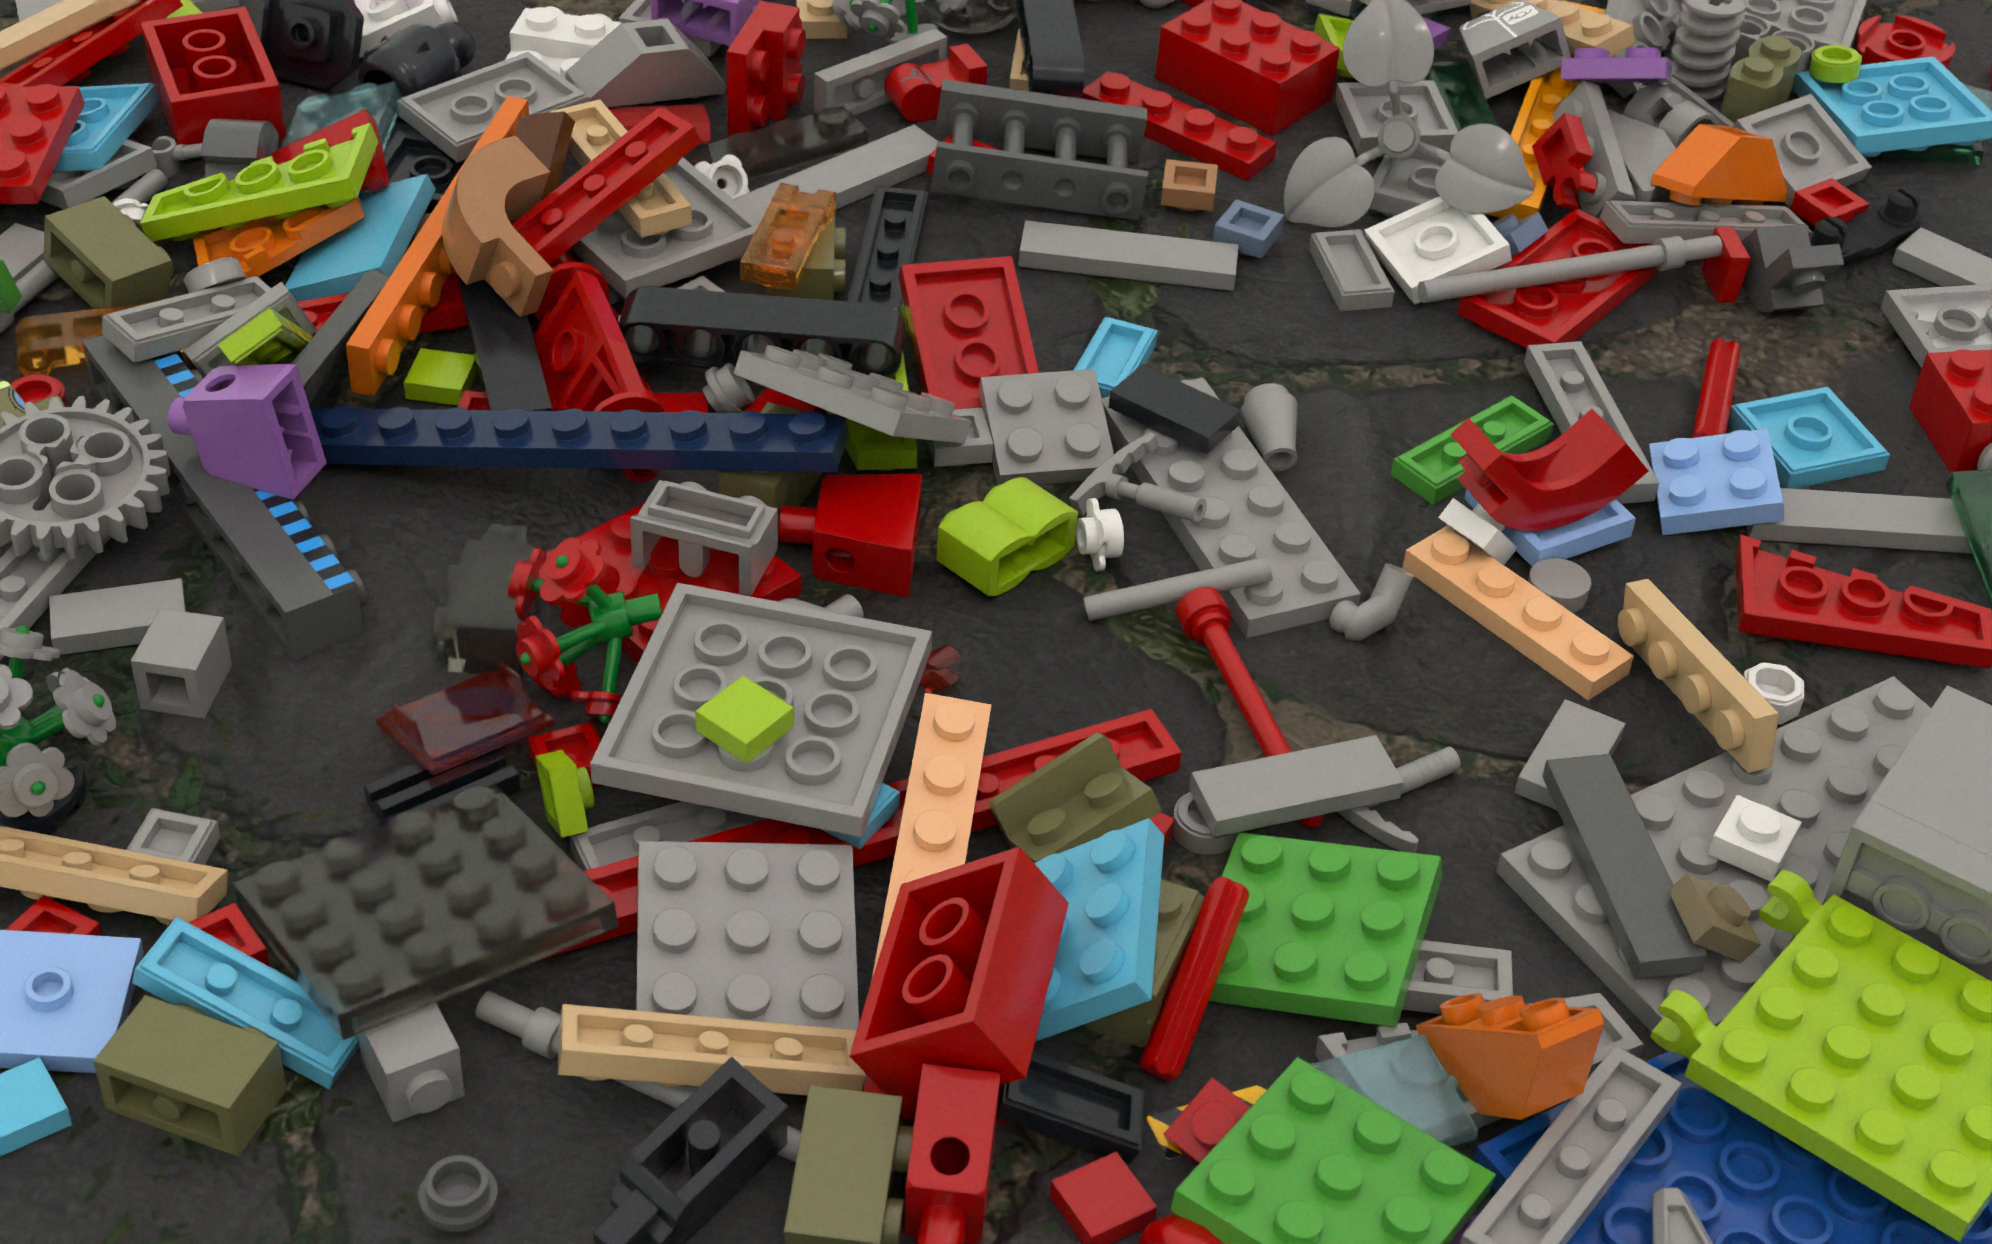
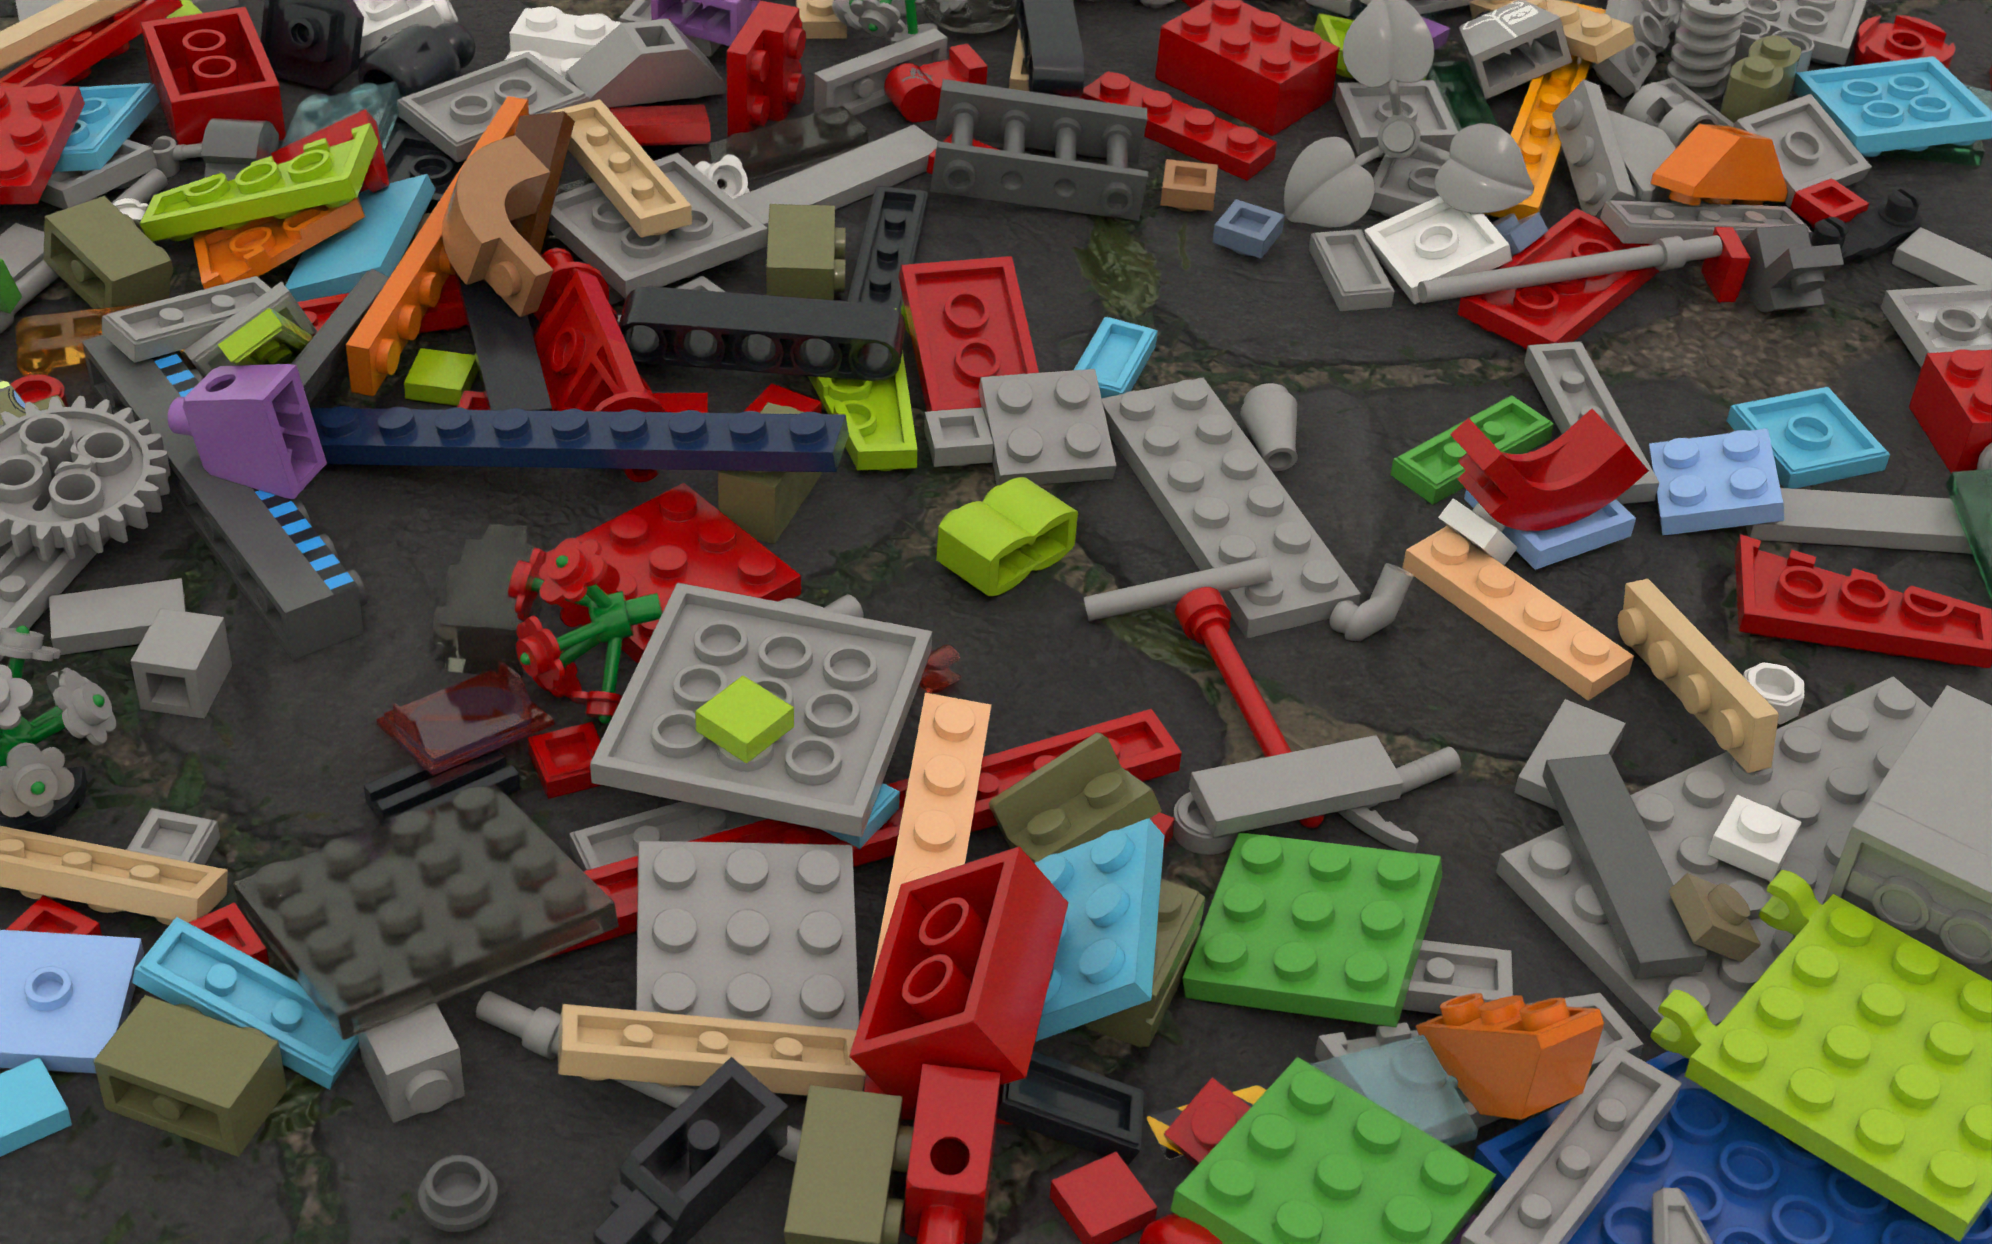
light grey tile [183,257,246,293] -> none
red plate [512,106,701,266] -> none
lime plate [535,750,594,838] -> none
light grey window [630,480,778,596] -> none
light grey plate [703,363,755,413] -> none
light grey plate [733,345,972,444] -> none
clear orange plate [740,183,836,290] -> none
red torso [778,474,922,597] -> none
light grey tile [1018,220,1239,291] -> none
light grey piece [1069,432,1207,522] -> none
white plate [1076,498,1124,572] -> none
black tile [1109,364,1241,454] -> none
red axle [1140,877,1249,1082] -> none
light grey tile [1527,558,1591,613] -> none
red plate [1532,112,1597,210] -> none
medium lavender plate [1561,48,1672,83] -> none
red axle [1692,337,1741,438] -> none
lime tile [1809,45,1862,83] -> none

